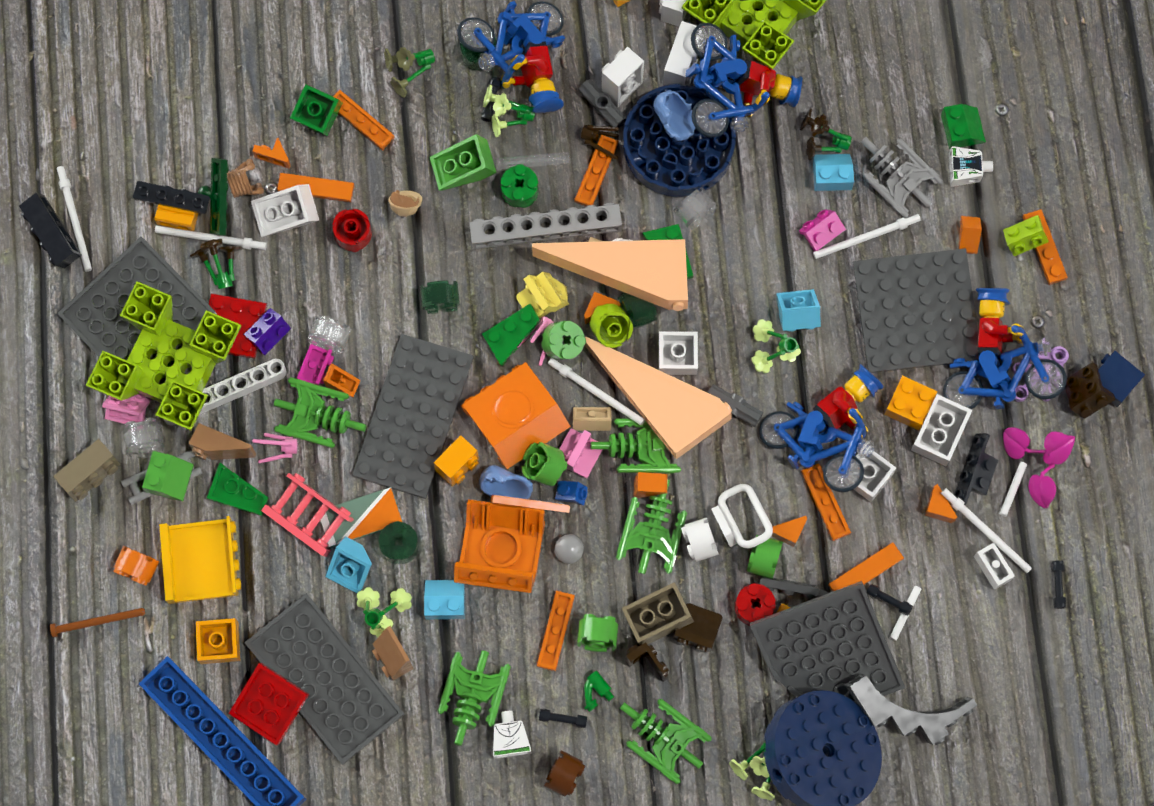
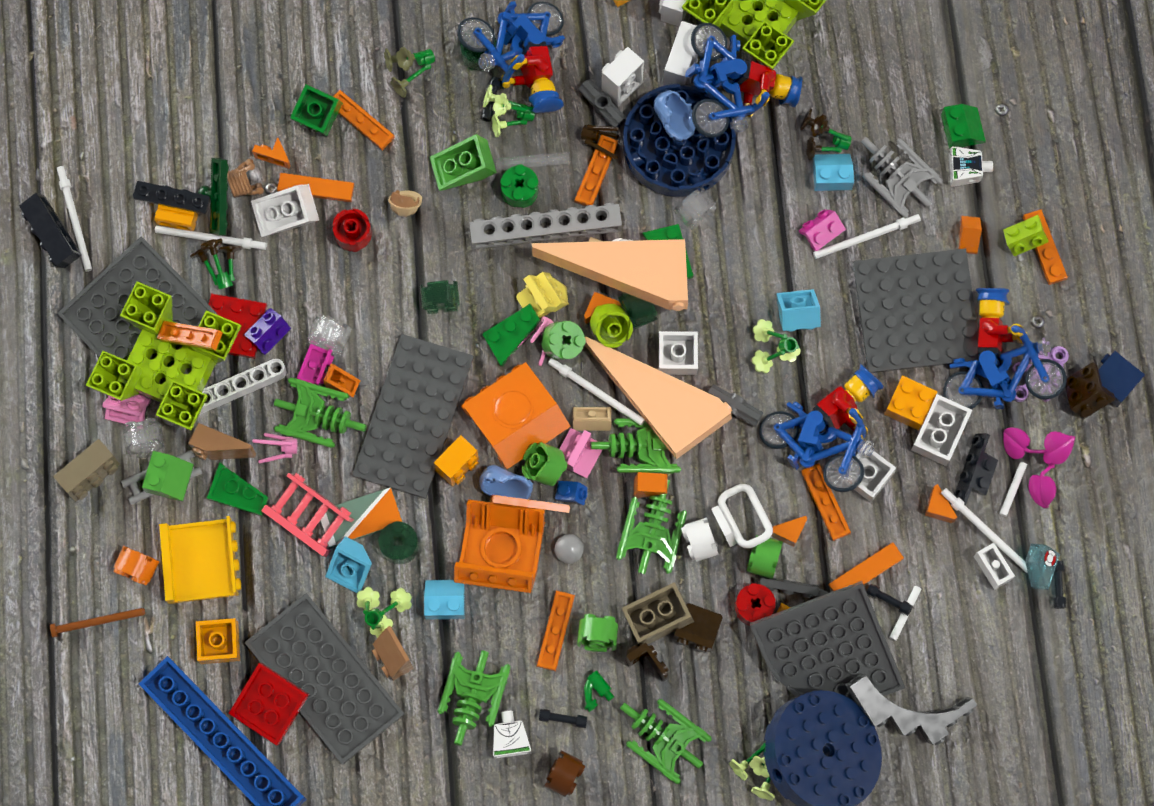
none -> orange tile [157,321,223,351]
none -> clear light blue slope [1025,544,1060,590]

